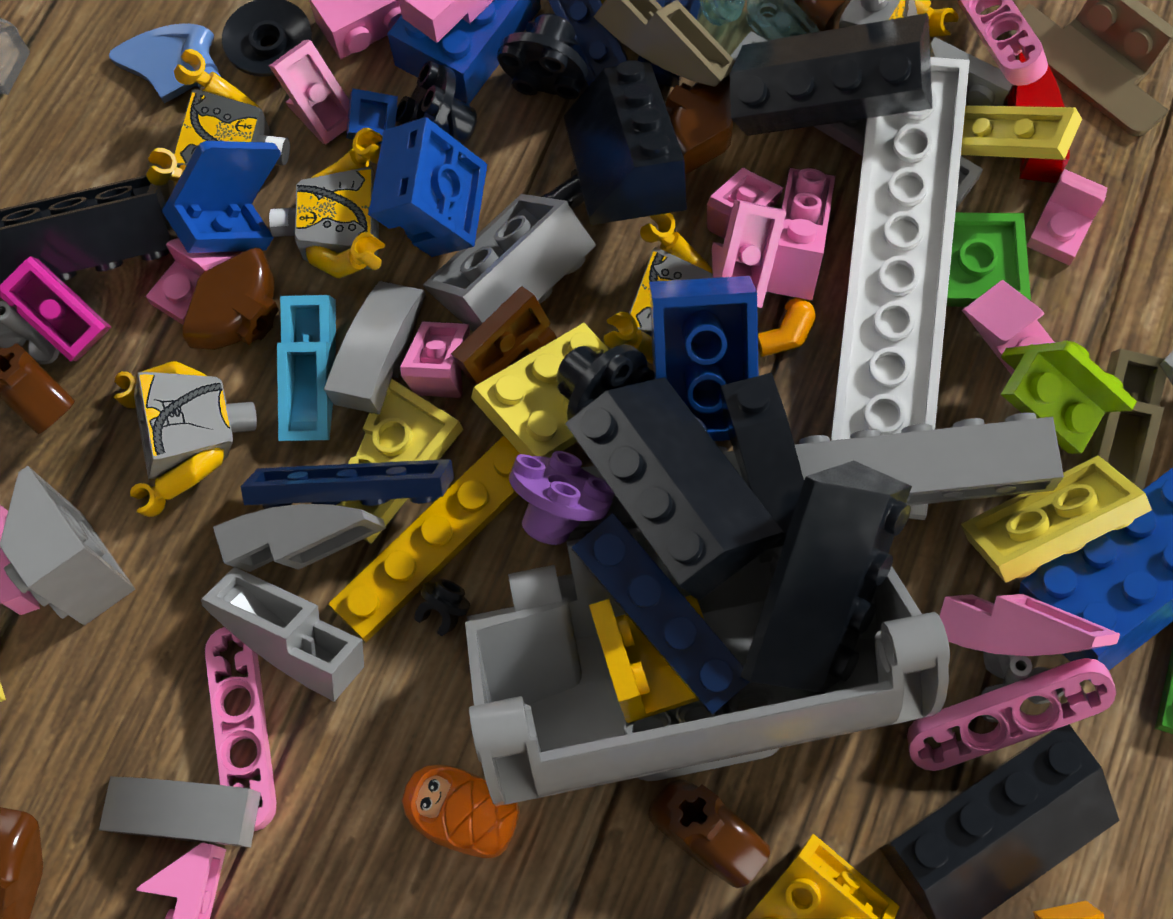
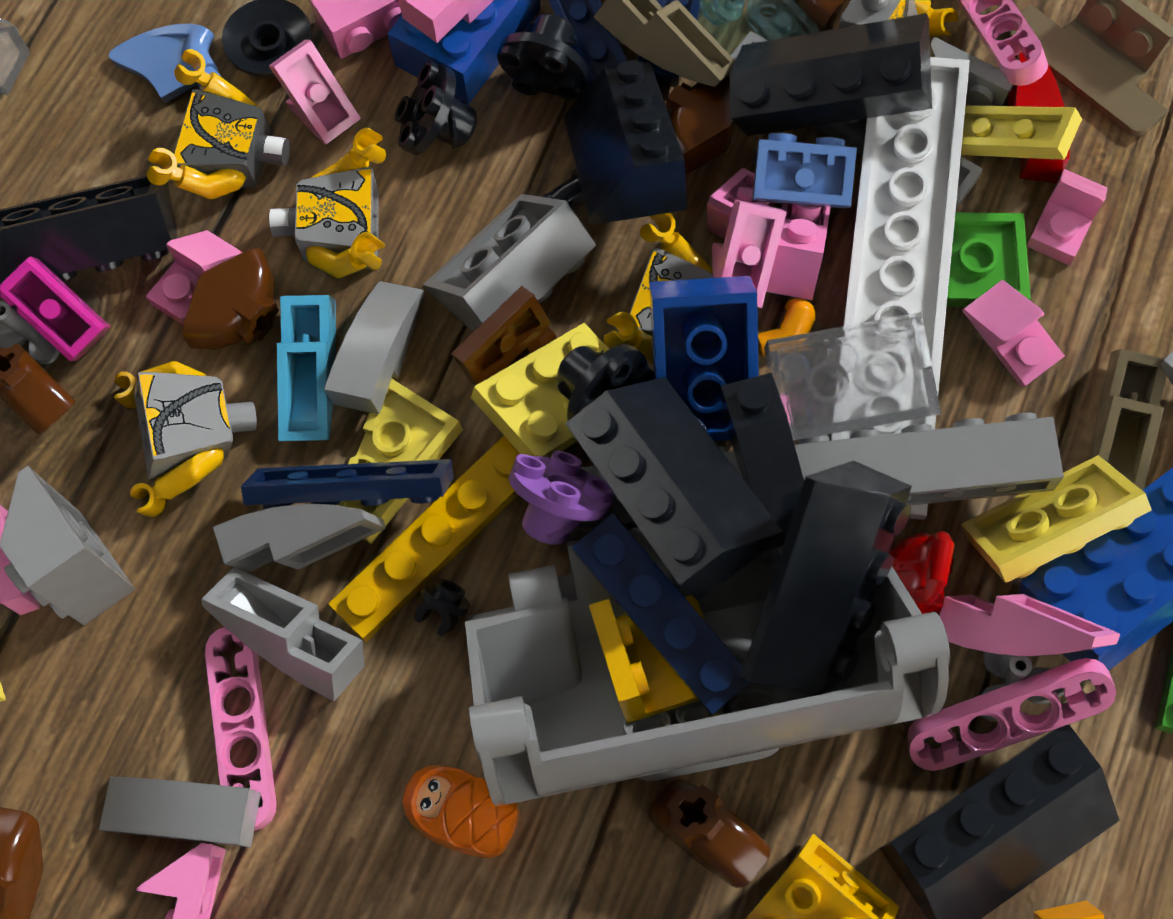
blue bracket [162,141,281,253] -> none
blue plate [346,88,398,144] -> none
blue piece [368,117,488,257] -> none
bright pink slope [400,322,470,398] -> none
lime bracket [1001,341,1137,454] -> none
none -> medium blue bracket [752,133,857,209]
none -> clear slope [764,312,941,441]
none -> red piece [888,532,955,616]

